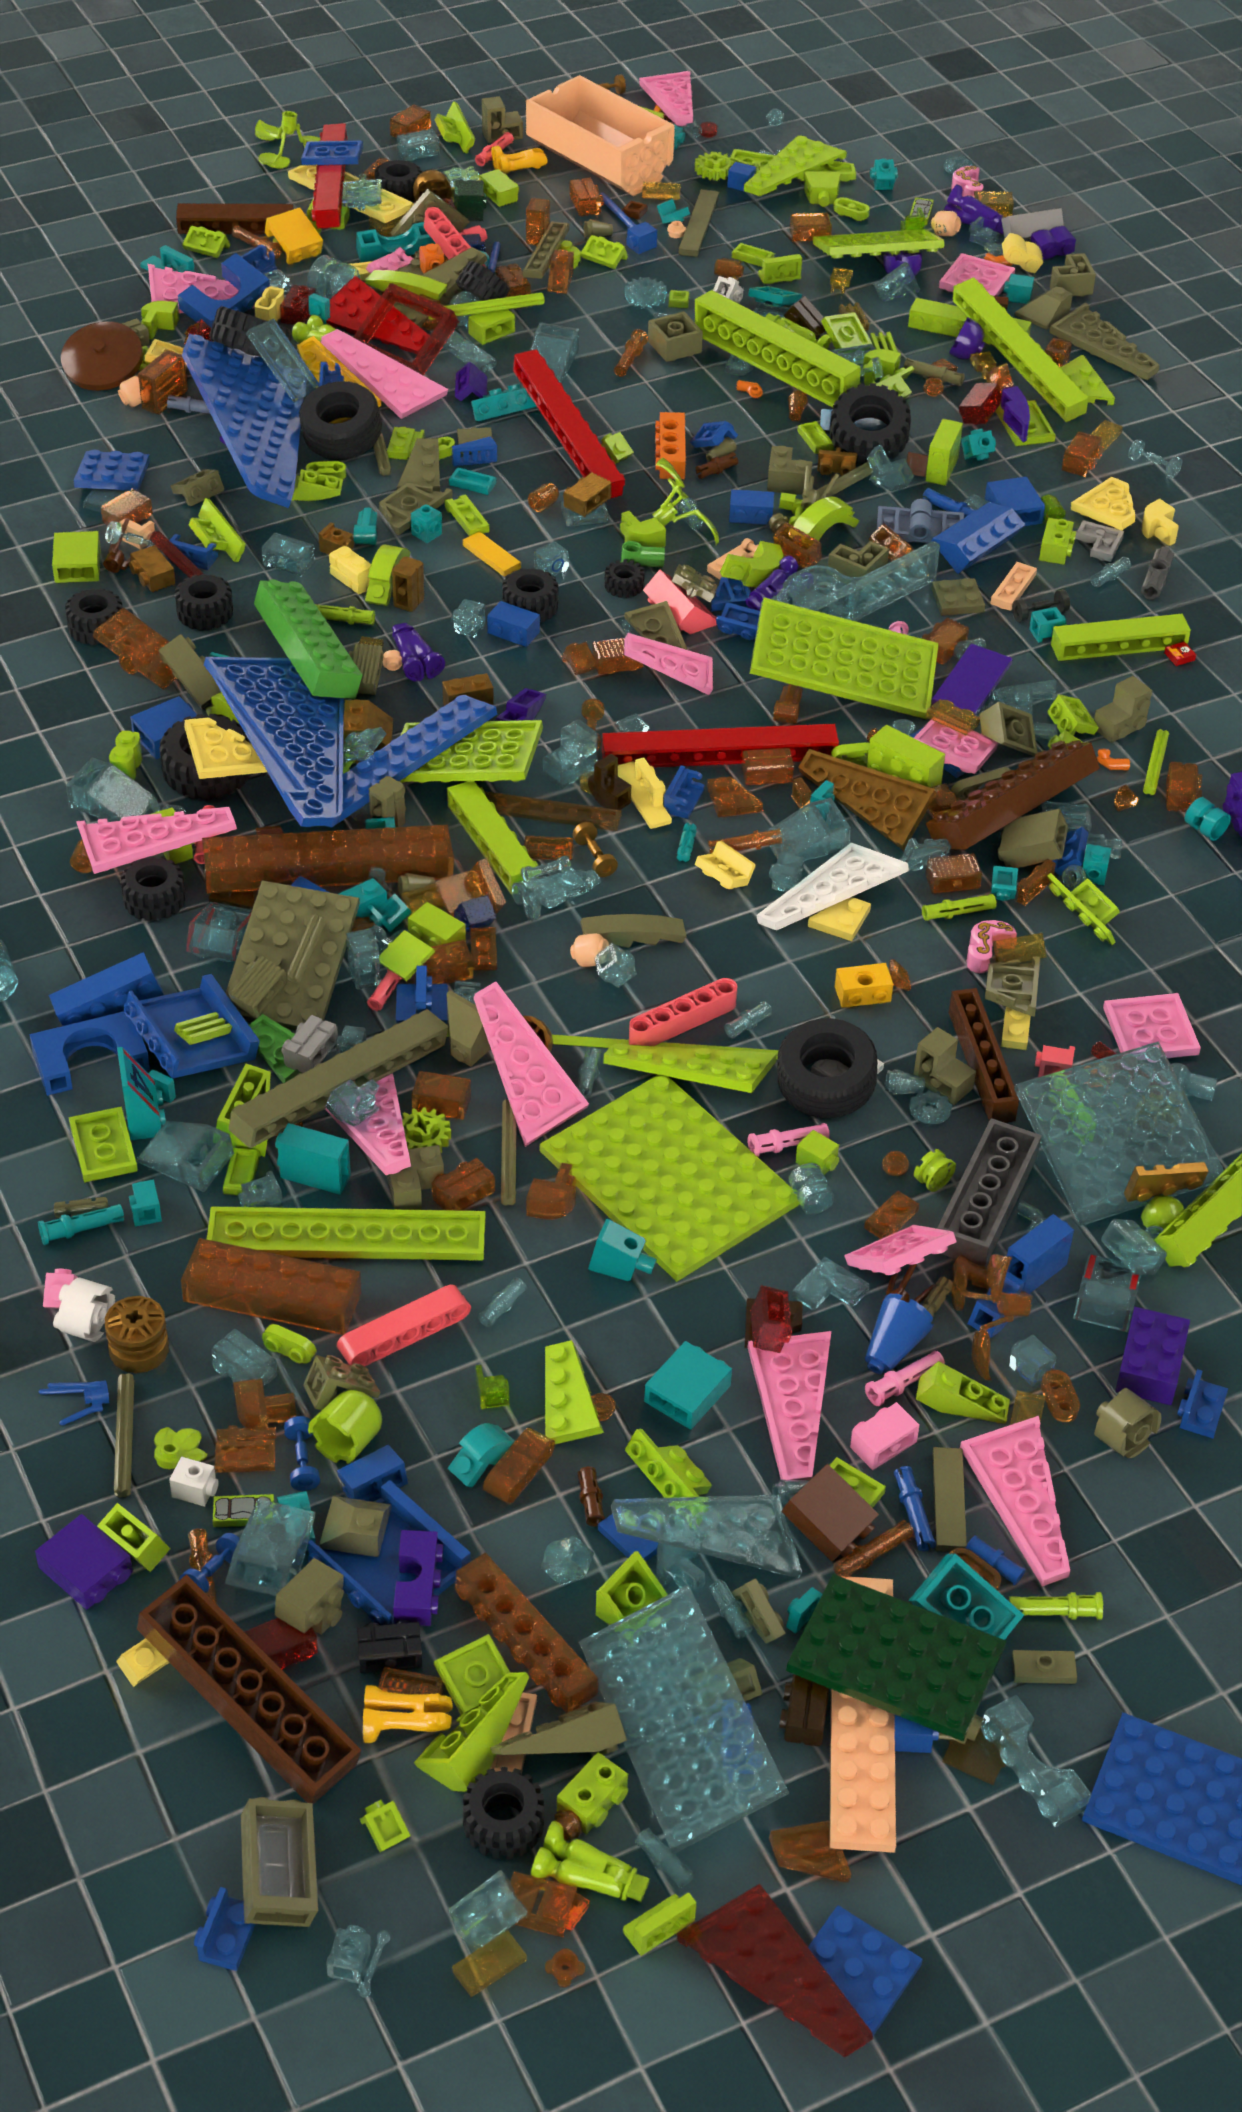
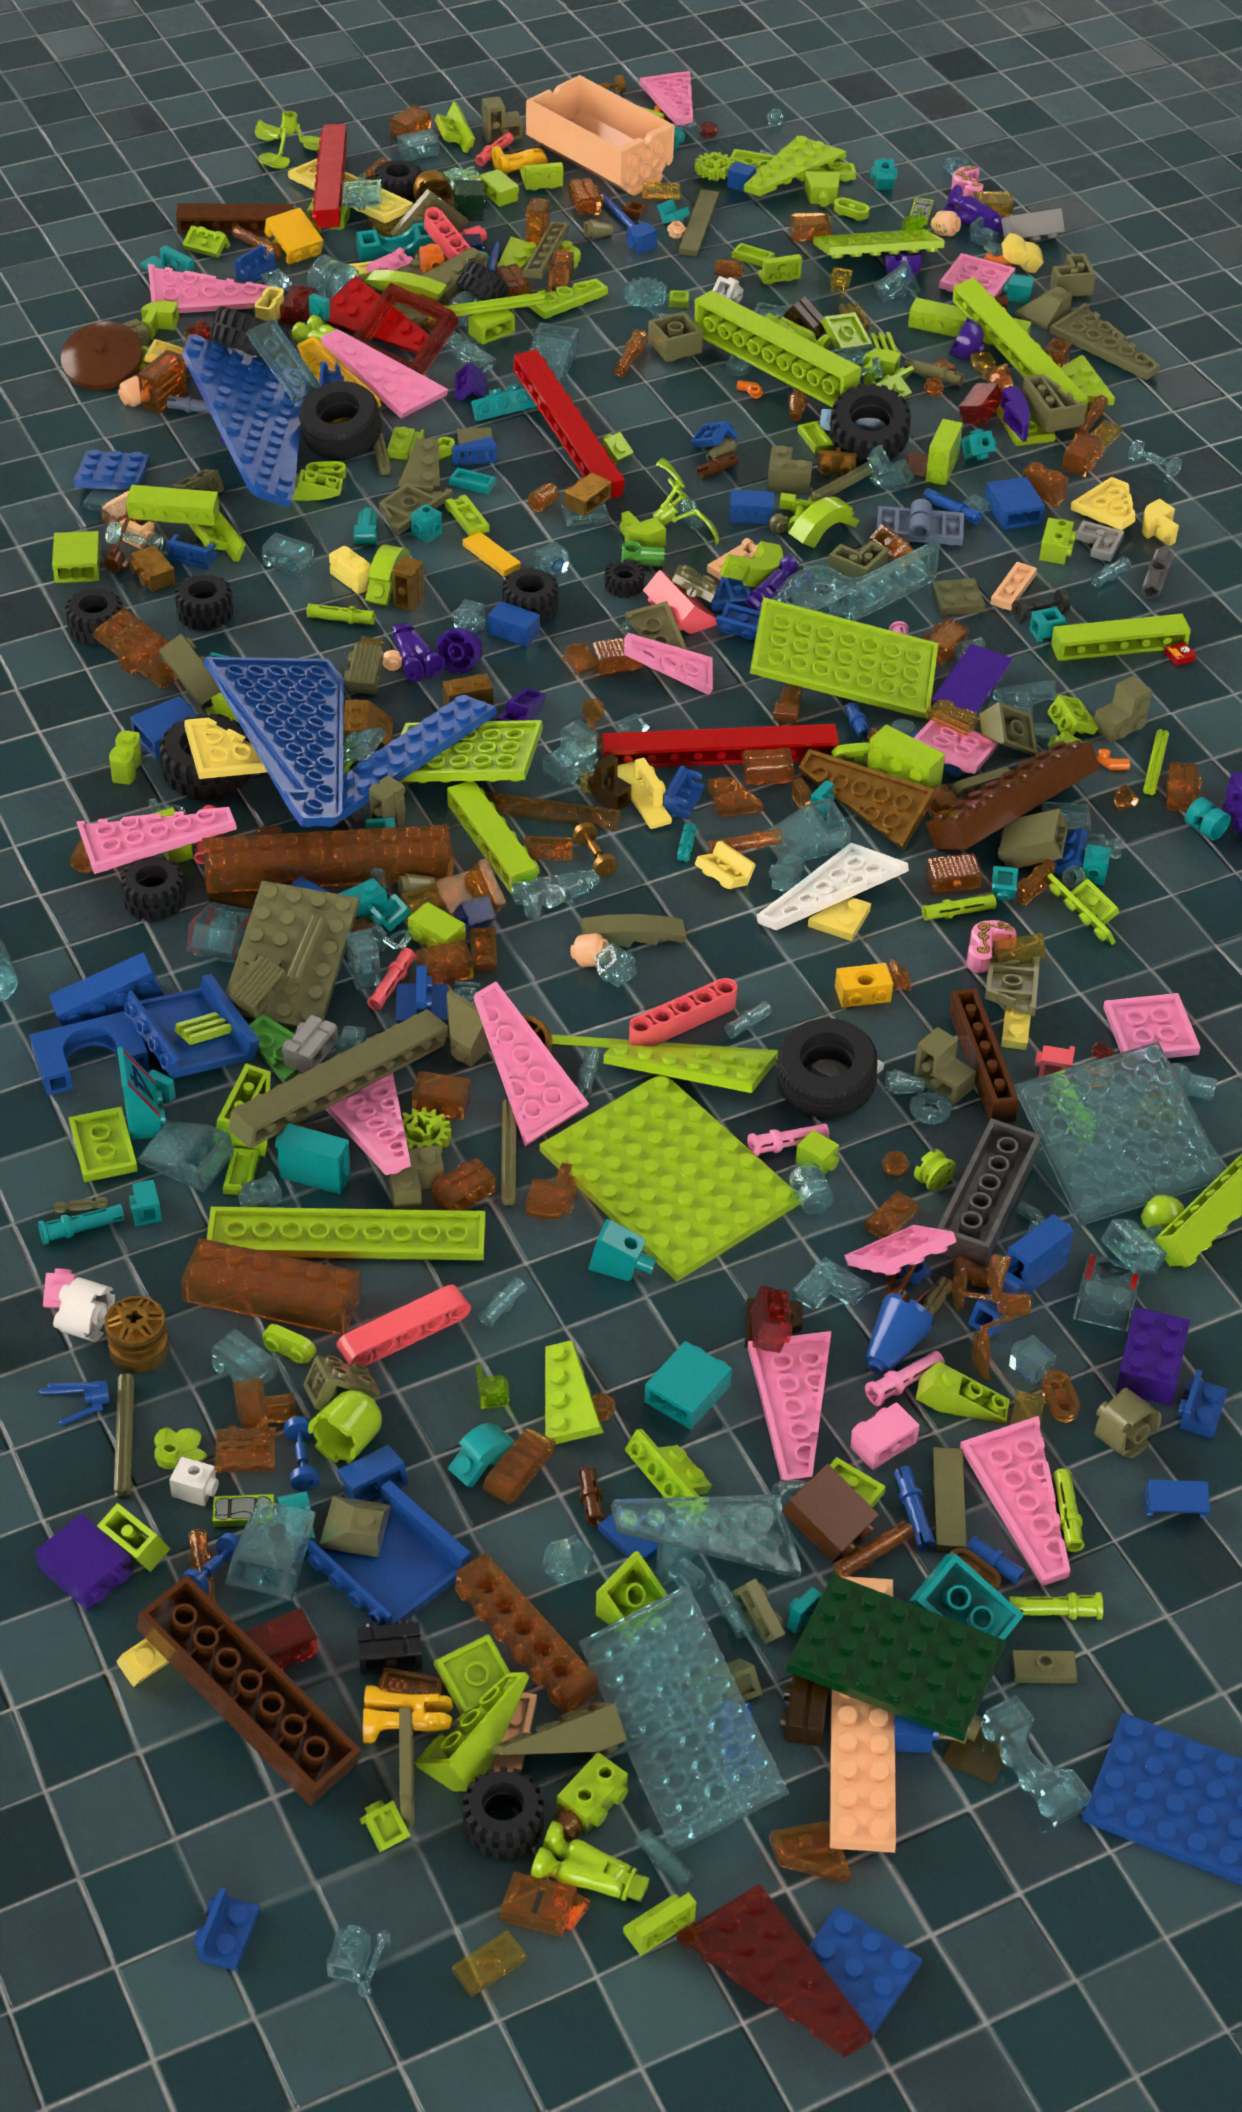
clear light blue slope [66,757,156,822] -> none
clear red axle [150,531,204,578] -> none
blue arch [178,253,270,333] -> none
piece [241,1797,318,1927] -> none
bright green brick [254,579,363,699] -> none
olive brick [275,1558,344,1635] -> none
blue tile [301,140,363,165] -> none
pearl gold brick [318,522,354,555] -> none
clear light blue brick [325,1079,380,1127] -> none
lime piece [376,930,435,981] -> none
dark purple arch [393,1530,443,1626] -> none
clear light blue bracket [448,1870,528,1952] -> none
clear light blue plate [521,855,586,905] -> none
clear orange plate [545,1948,585,1987] -> none
lime bracket [580,235,628,269] -> none
orange brick [655,412,686,479] -> none
teal plate [748,286,802,307] -> none
clear orange brick [773,523,822,571] -> none
olive plant [801,465,839,510] -> none
clear light blue wing [901,839,951,871] -> none
blue slope [931,502,1025,574] -> none
dark purple brick [1031,226,1076,259] -> none
clear neon green brick [1041,495,1066,522] -> none
pearl gold wing [1124,1162,1209,1202] -> none
none -> lime brick [126,485,219,526]
none -> olive tile [399,1708,415,1827]
none -> dark purple cylinder [436,627,483,674]
none -> lime wing [496,236,537,281]
none -> lime bracket [519,162,563,191]
none -> lime wing [521,279,608,319]
none -> blue pin [844,702,872,741]
none -> blue plate [898,1261,931,1285]
none -> olive wedge [1022,374,1087,433]
none -> clear orange brick [1022,462,1069,507]
none -> lime pin [1053,1469,1085,1552]
none -> clear orange pin [1074,395,1108,440]
none -> blue hinge [1144,1479,1210,1518]

